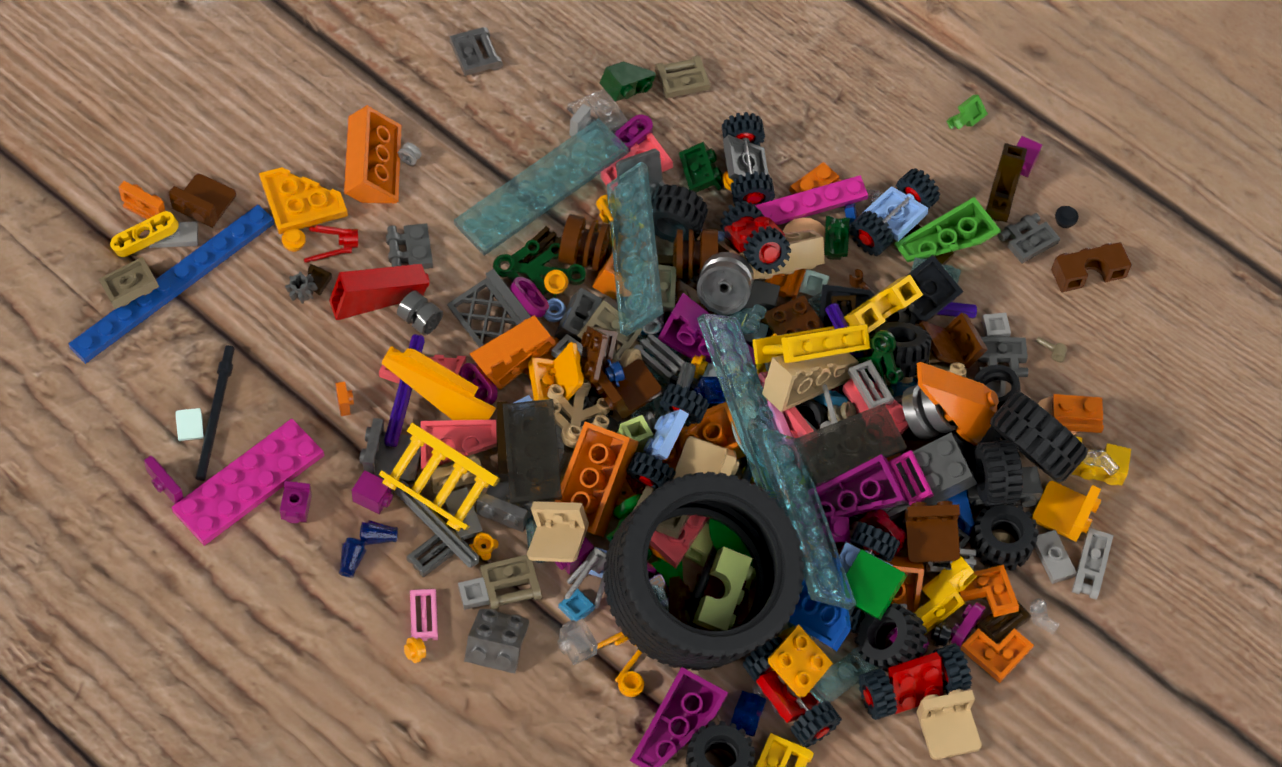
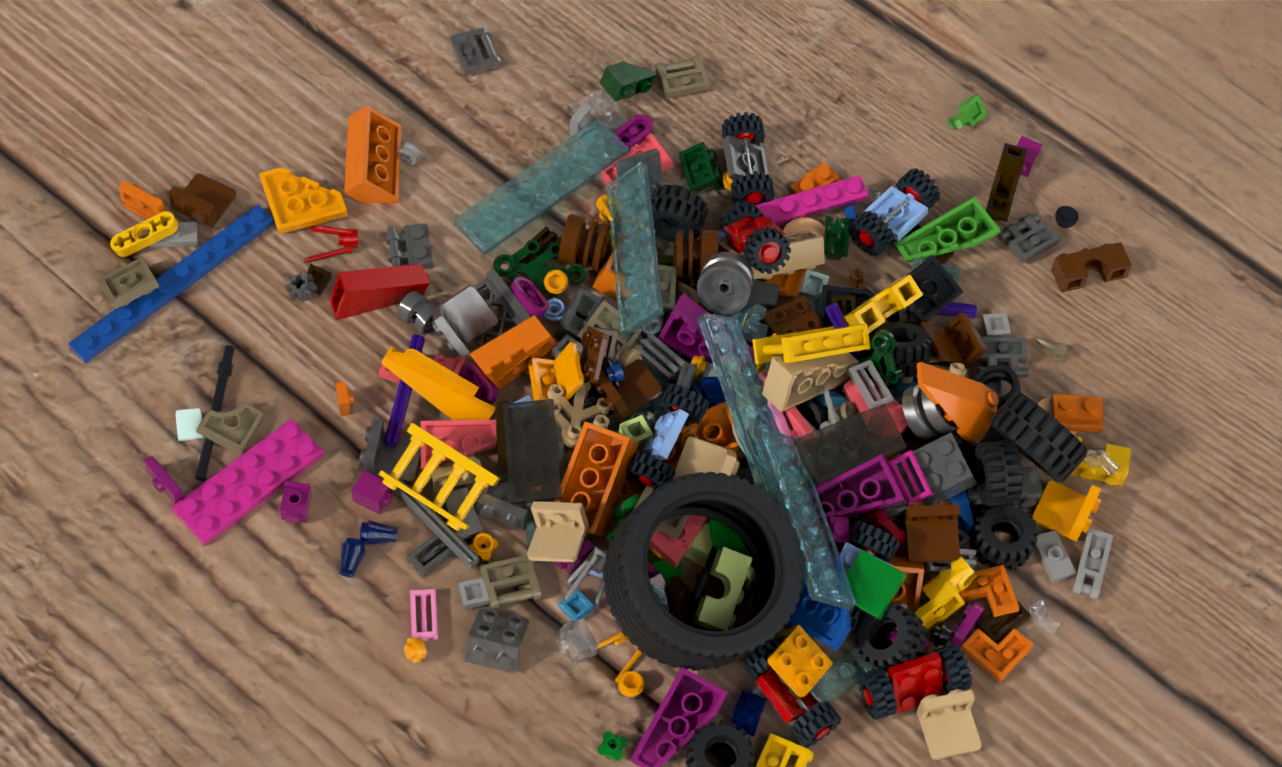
light orange plate [282,228,306,252] -> none
none -> dark tan tile [196,402,265,456]
none -> flat silver bracket [431,285,498,358]
none -> green plate [597,731,628,761]

